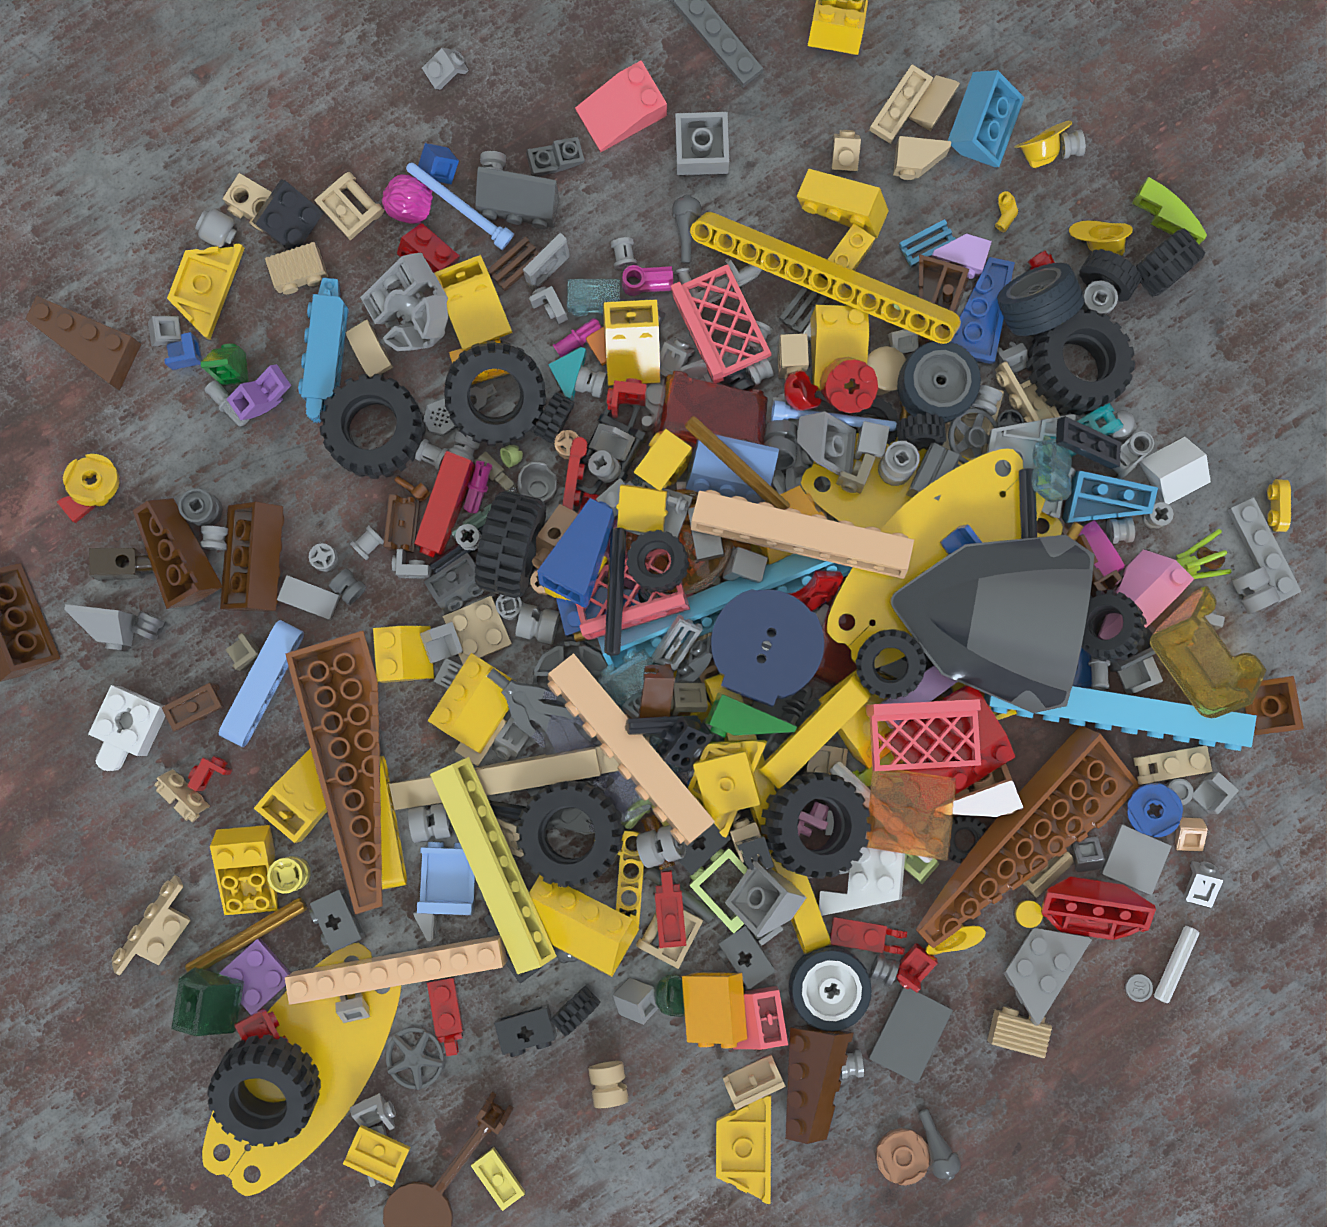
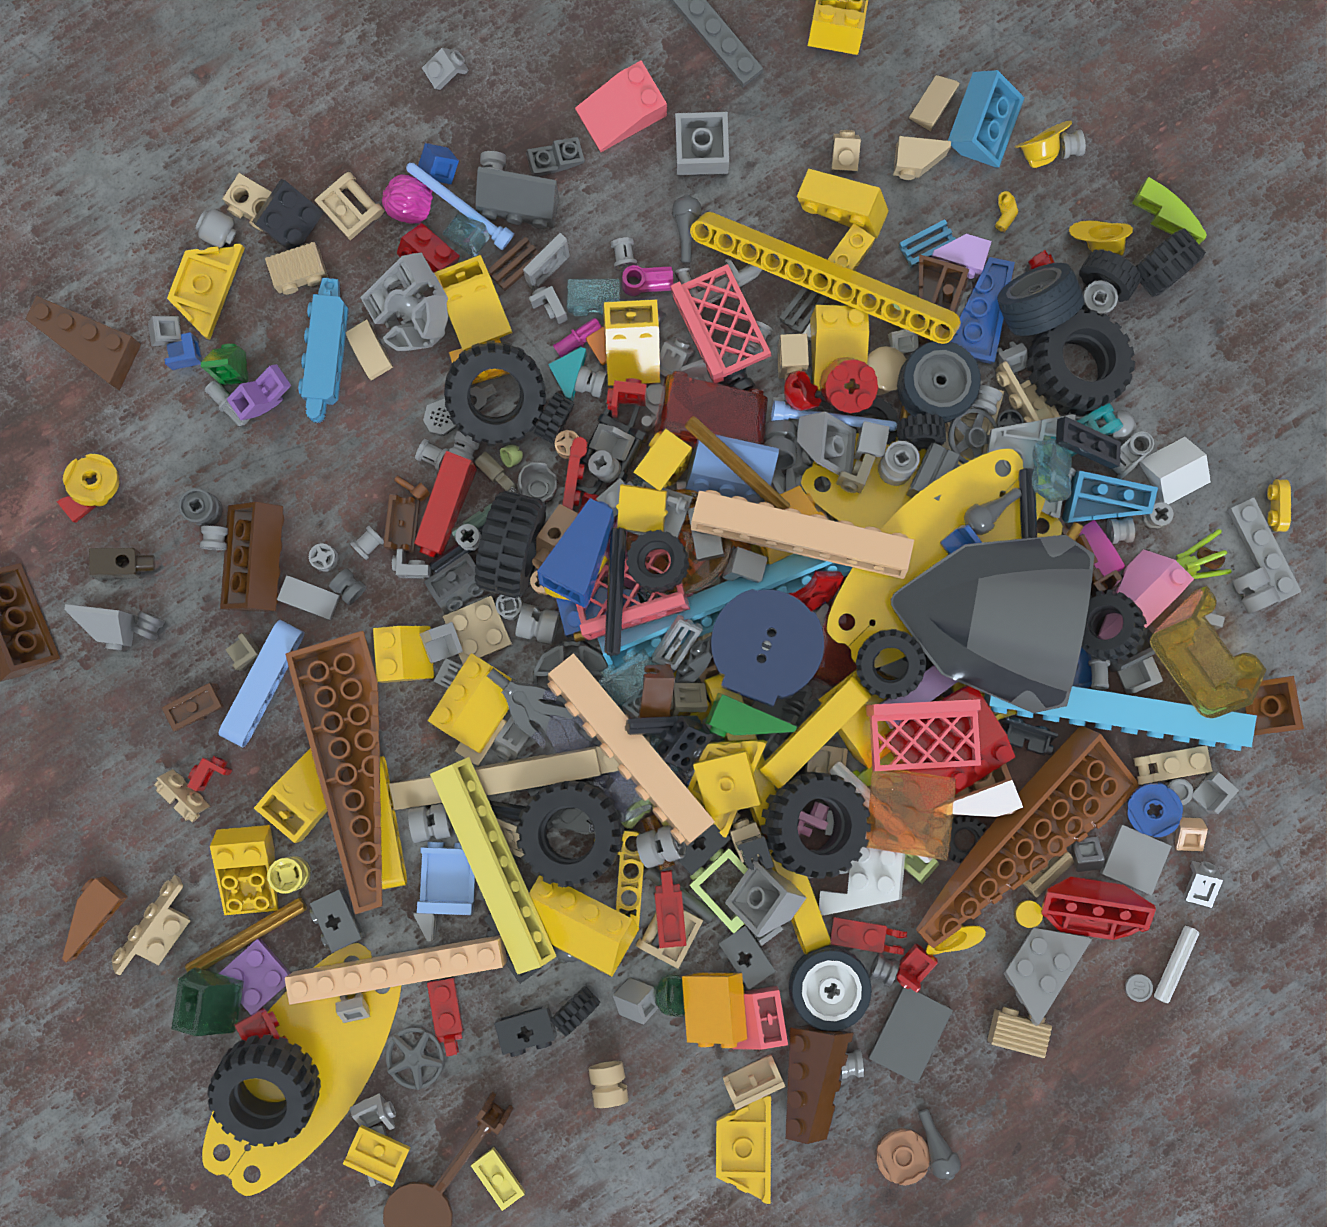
white brick [88,685,165,771] -> none
reddish brown wedge [133,498,223,609] -> none
black tyre [319,374,425,479] -> none
dark pink axle [464,461,492,513] -> none
light grey wheel [746,358,774,386] -> none
tan plate [869,65,933,144] -> none
none -> dark orange slope [62,876,128,962]
none -> clear light blue slope [442,214,490,257]
none -> dark grey piece [964,488,1022,535]
none -> black hinge [1001,718,1058,756]

